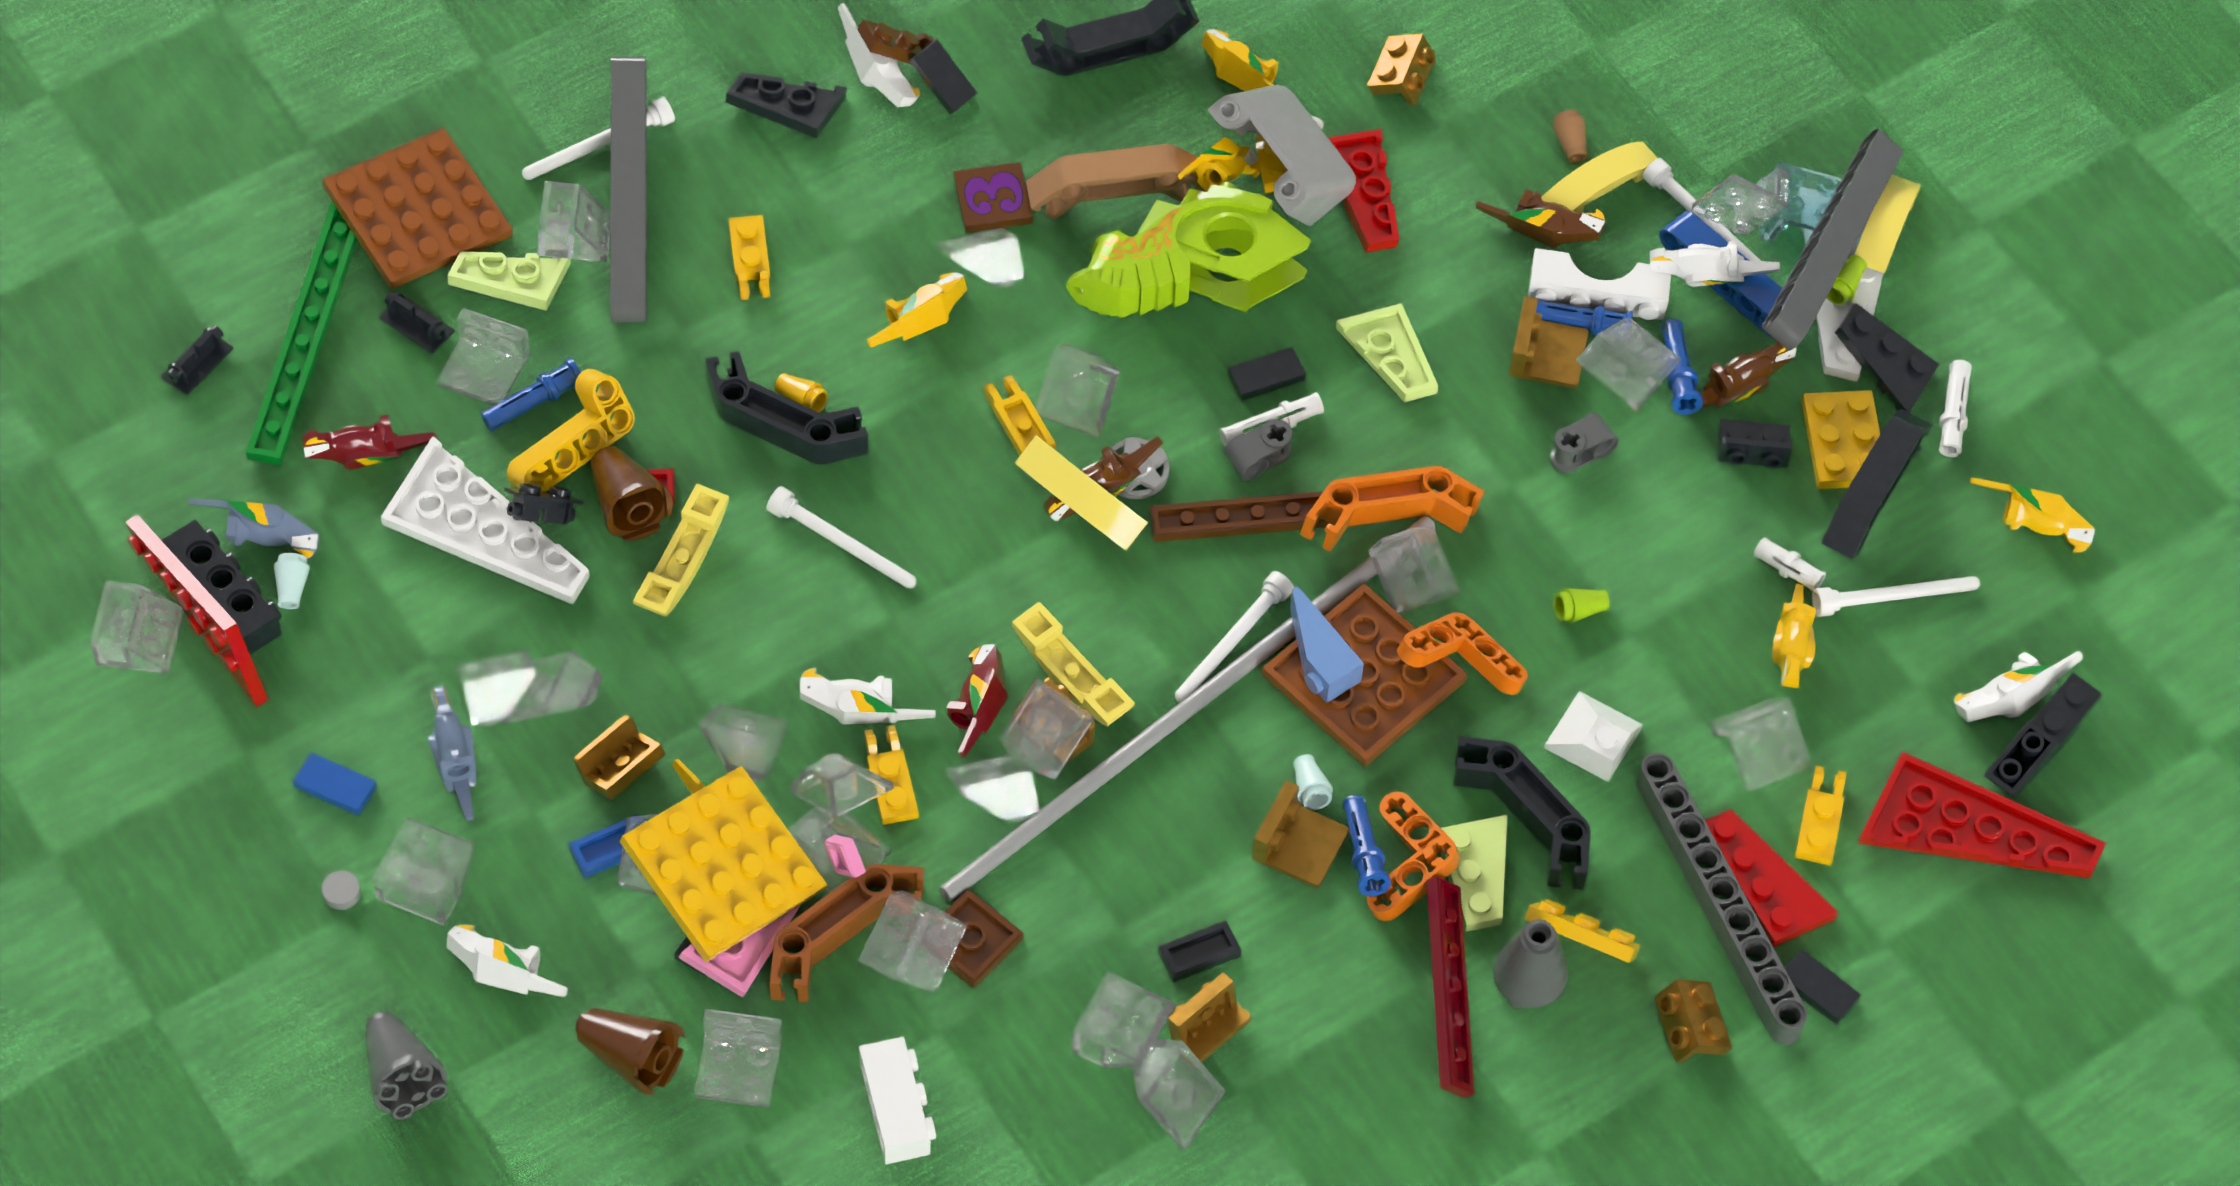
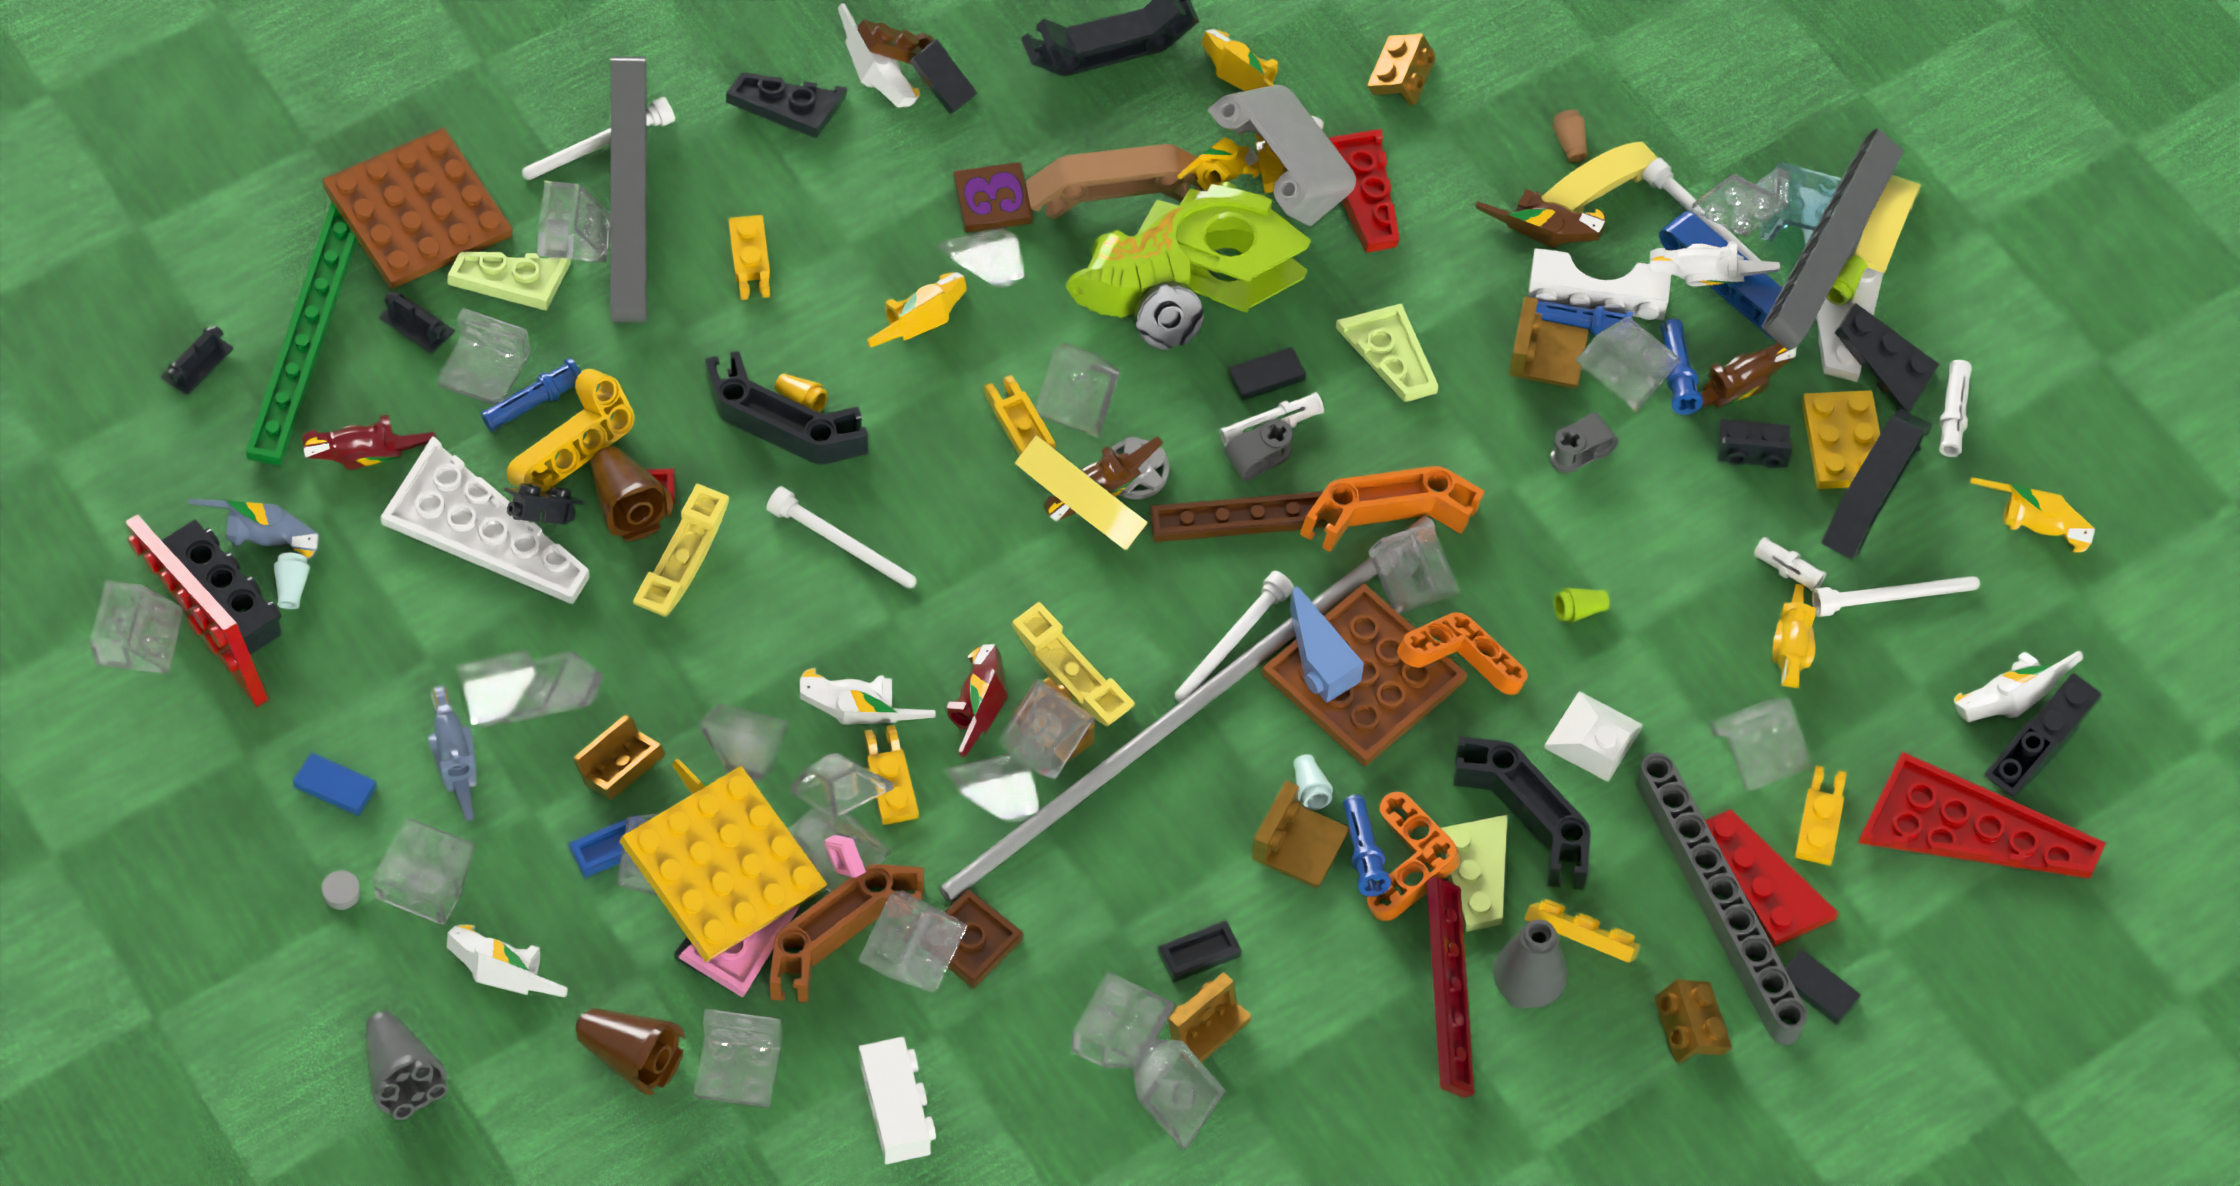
none -> tile [1134,281,1204,350]

